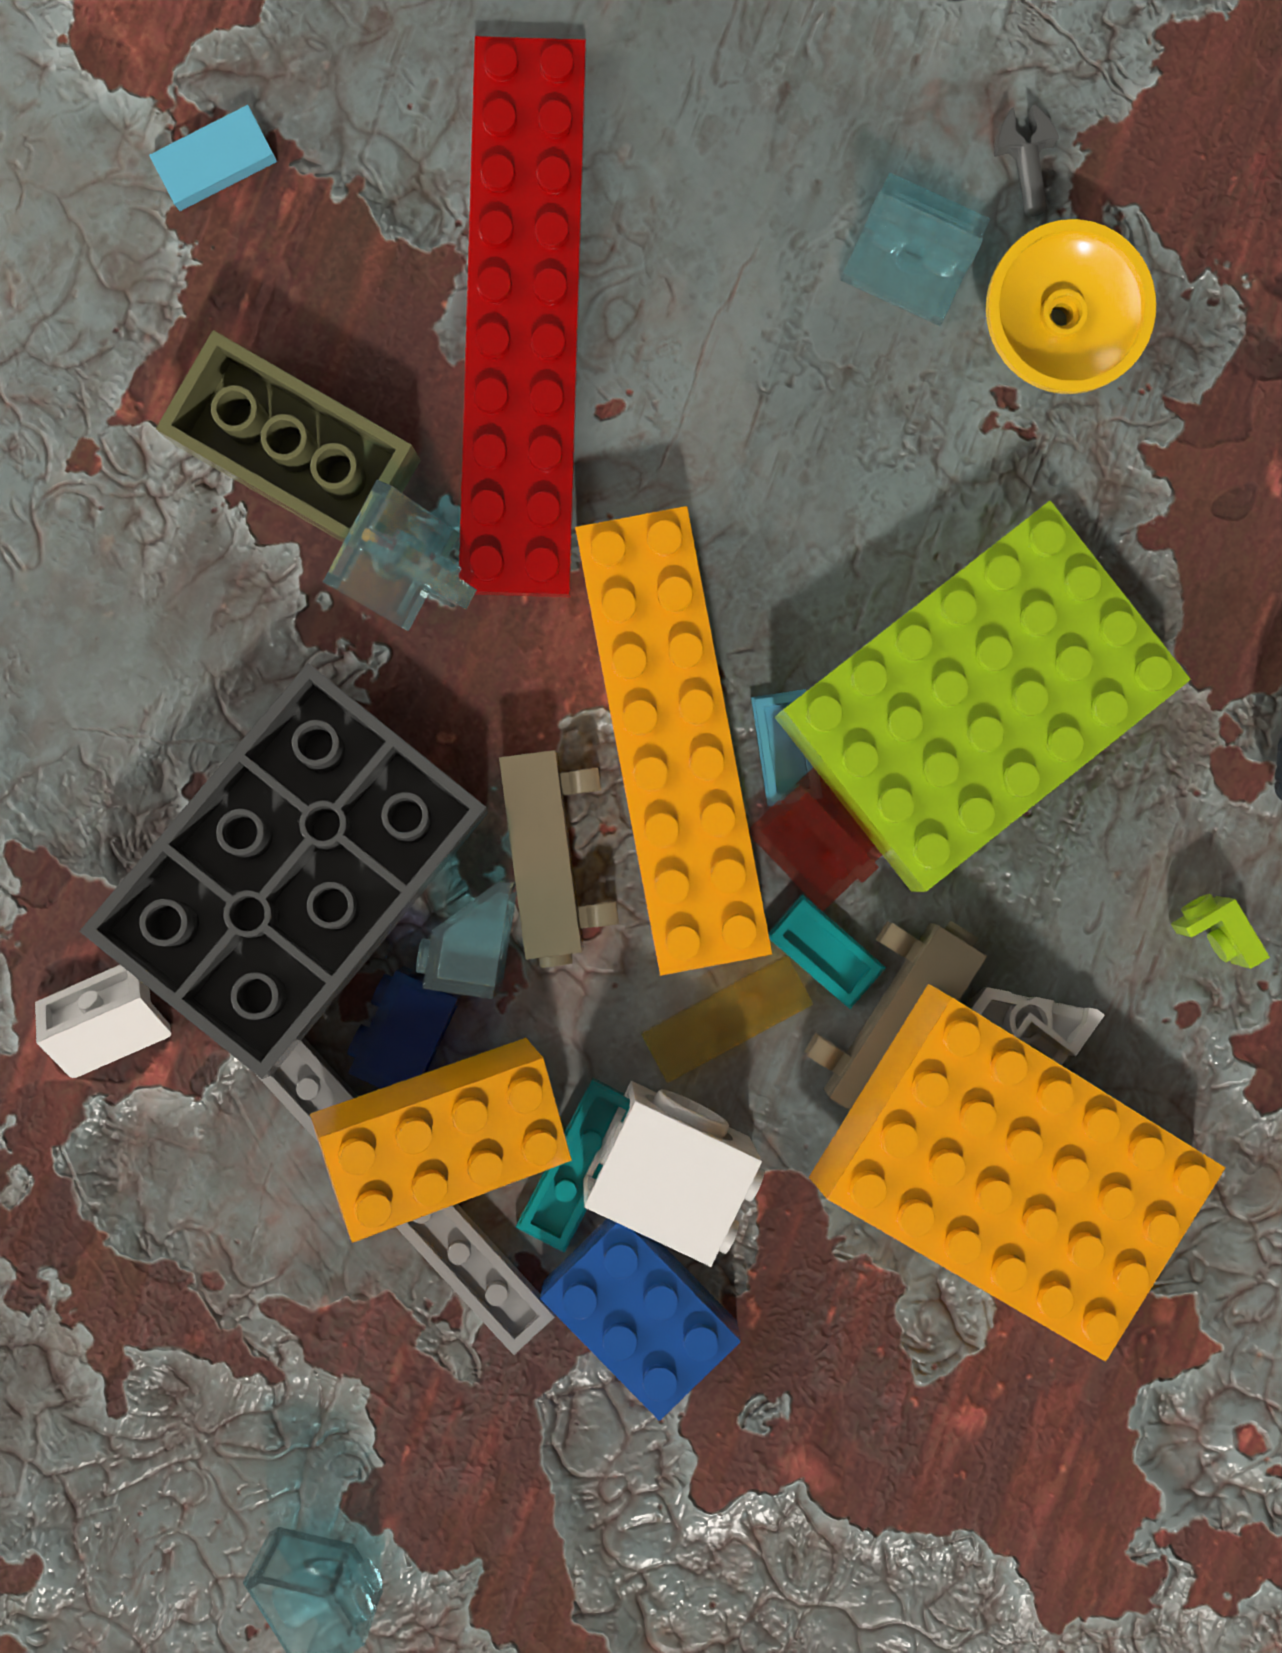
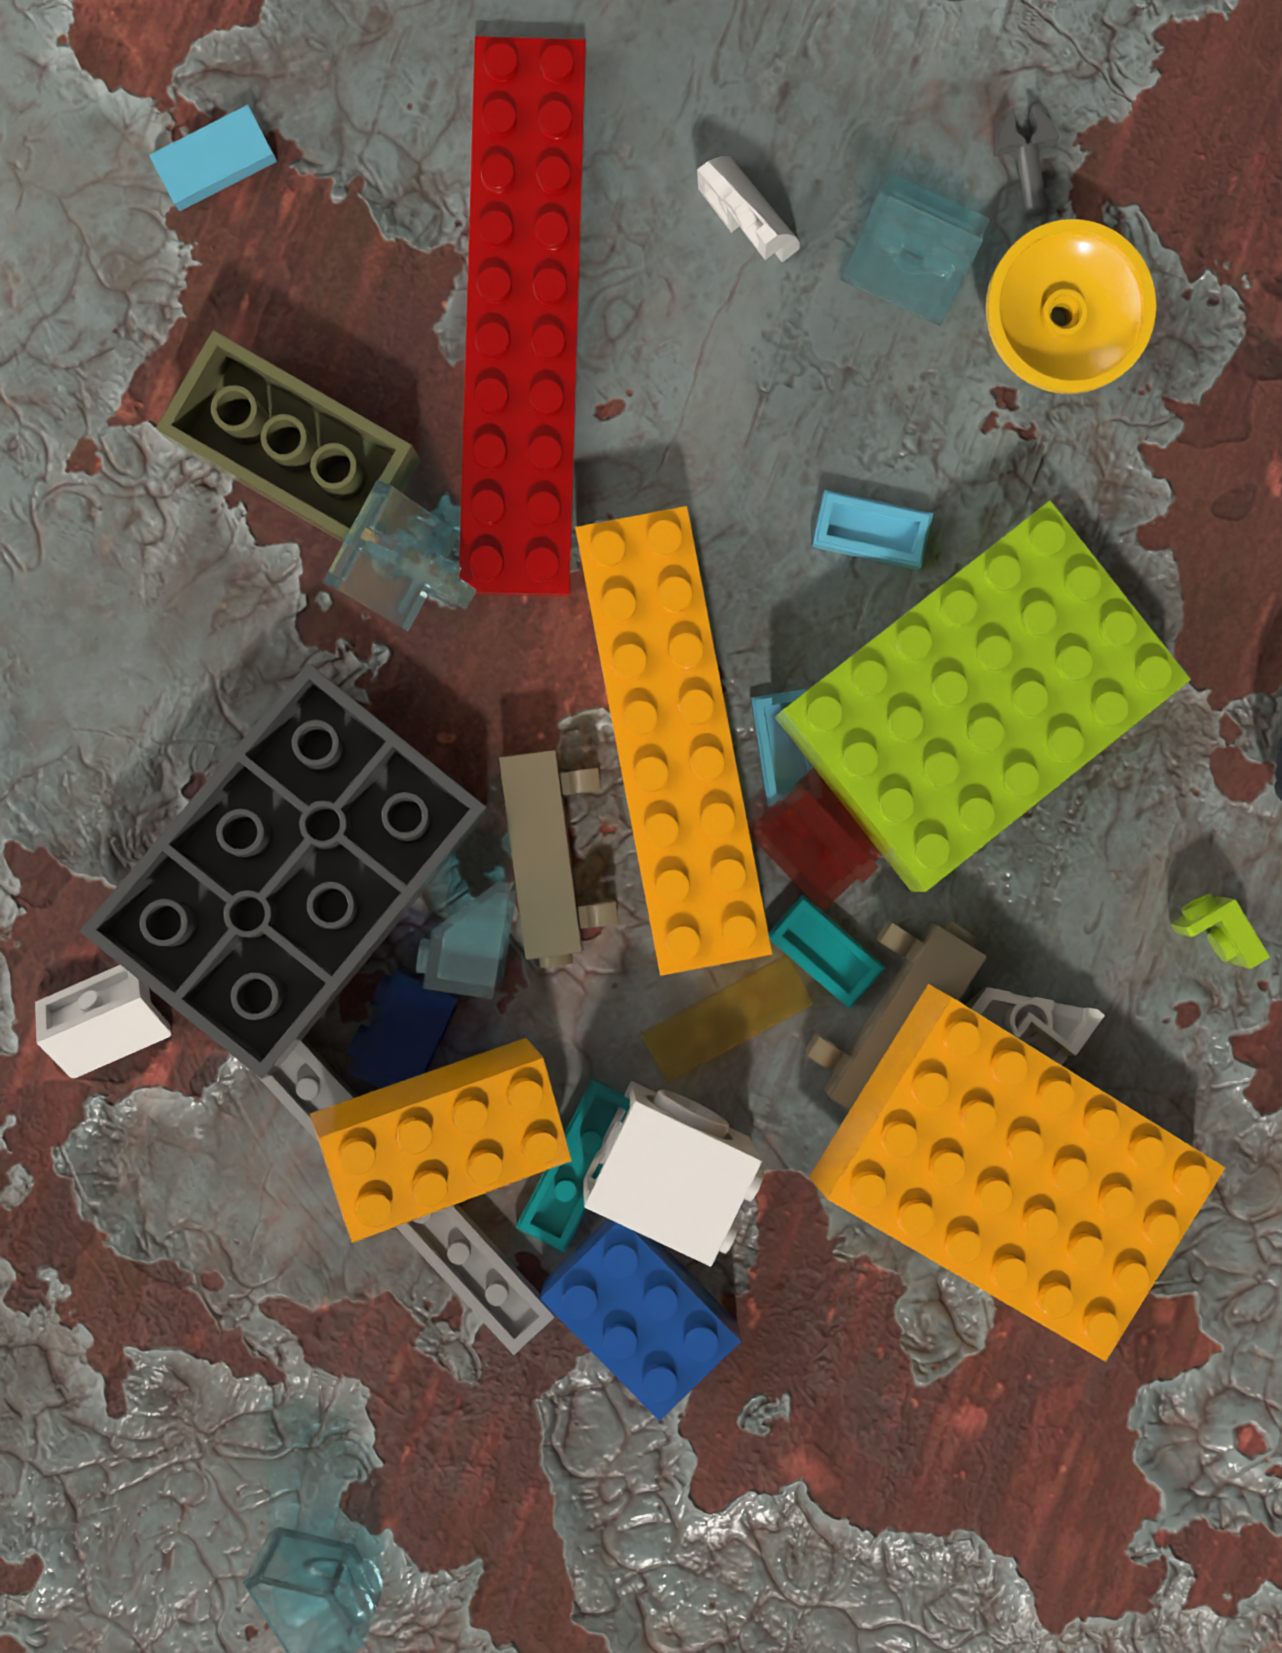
none -> white slope [697,156,800,263]
none -> medium azure tile [811,490,933,570]

